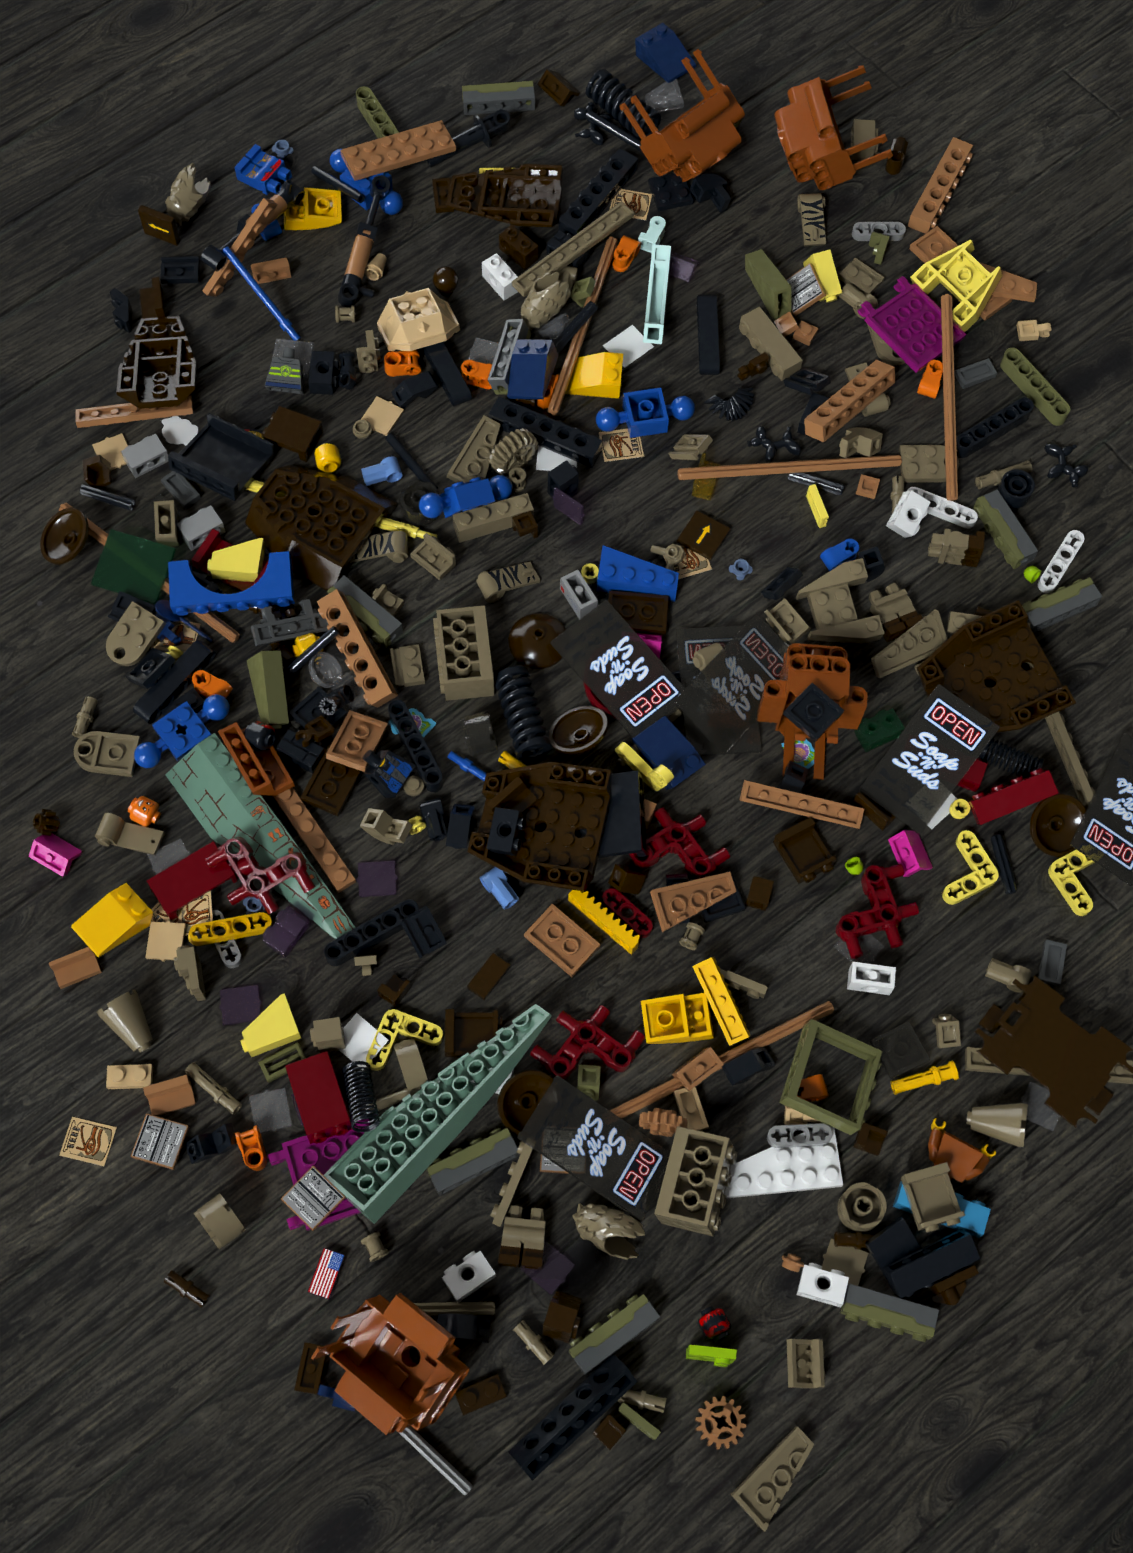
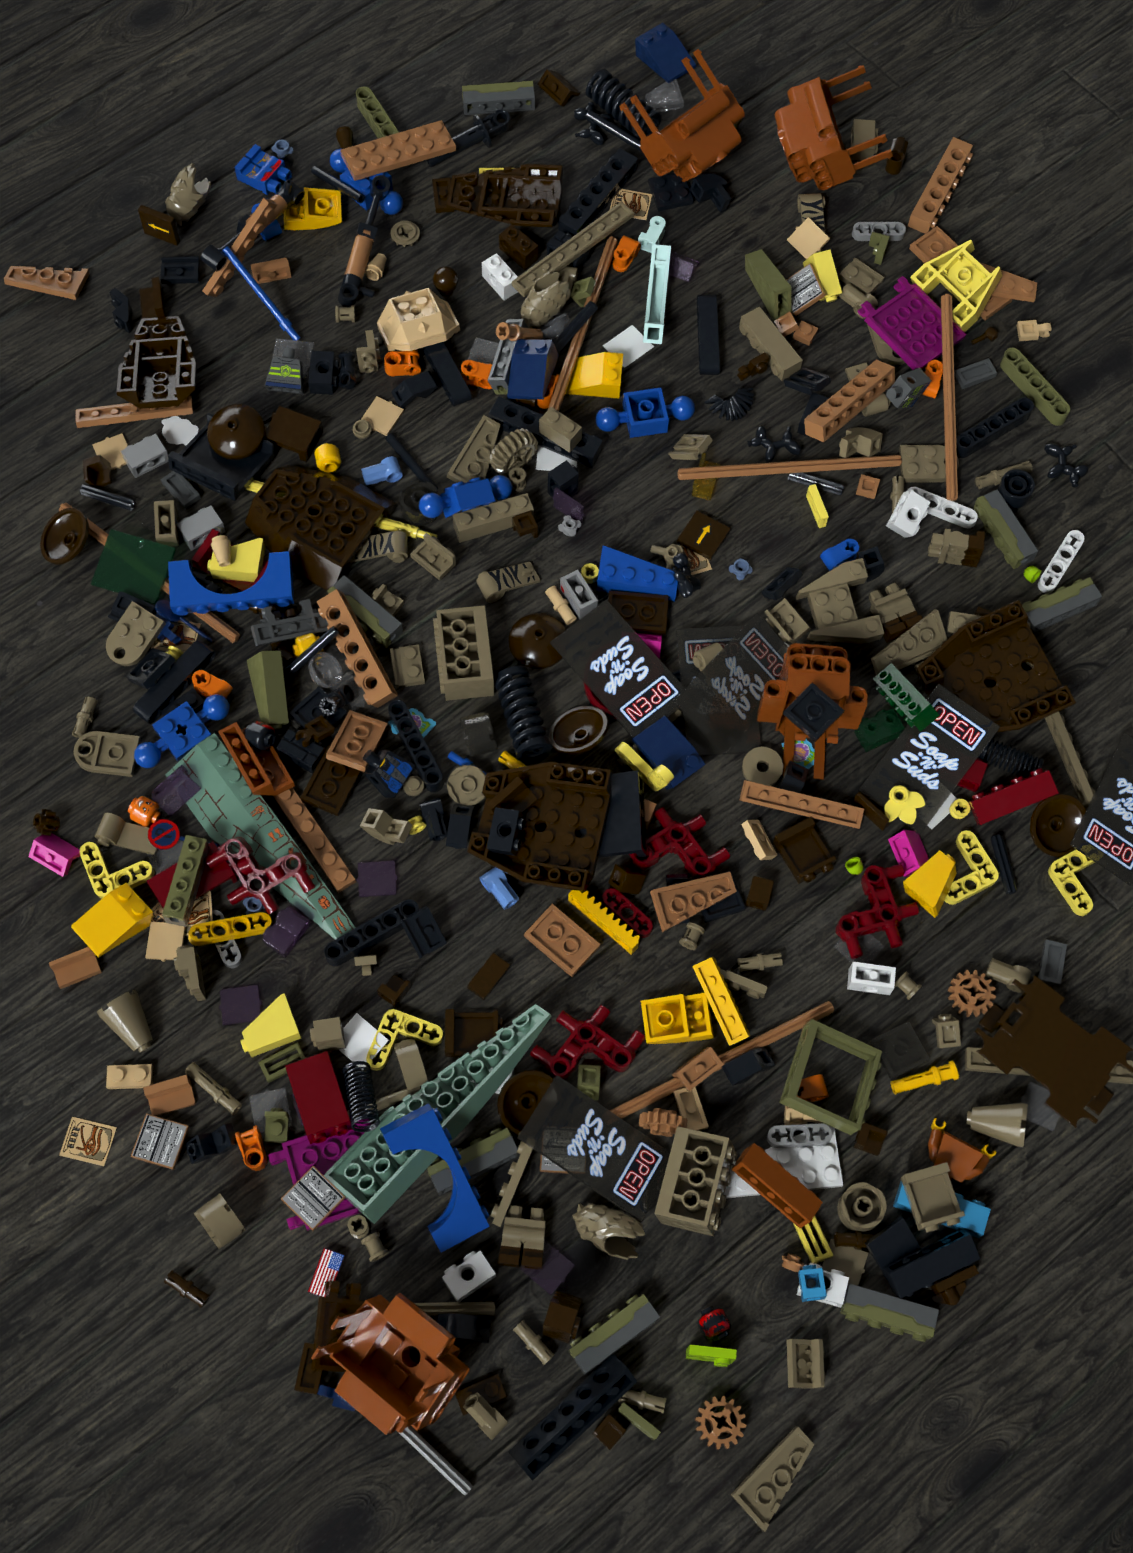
sticker [599,429,644,462] -> none
none -> medium nougat wing [4,266,89,300]
none -> light yellow beam [80,842,155,899]
none -> piece [148,819,219,850]
none -> clear purple panel [151,765,201,816]
none -> olive piece [162,835,210,927]
none -> dark brown dish [207,404,265,460]
none -> tan cone [211,535,231,567]
none -> olive bracket [265,1108,289,1143]
none -> dark brown tile [311,1281,365,1372]
none -> dark brown cone [336,126,353,149]
none -> dark tan bush [347,1215,370,1239]
none -> blue arch [380,1103,489,1253]
none -> dark tan gear [390,221,420,247]
none -> dark tan tile [447,765,486,806]
none -> dark tan piece [463,1392,508,1440]
none -> medium nougat pin [496,322,543,341]
none -> dark tan brick [539,407,582,453]
none -> tan pin [545,586,577,625]
none -> light grey plate [558,515,581,537]
none -> black piece [672,553,701,598]
none -> dark orange brick [731,1143,823,1228]
none -> dark tan pin [738,952,783,972]
none -> tan plate [741,820,777,860]
none -> dark tan tile [742,746,783,786]
none -> tan piece [787,217,830,260]
none -> light yellow tile [793,1216,833,1264]
none -> dark azure brick [798,1265,827,1302]
none -> dark green brick [873,663,940,732]
none -> light yellow plate [884,785,925,825]
none -> dark grey torso [886,368,932,408]
none -> dark tan bush [895,971,922,1000]
none -> yellow slope [903,850,957,918]
none -> medium nougat gear [948,970,996,1017]
none -> dark brown hand [971,327,998,345]

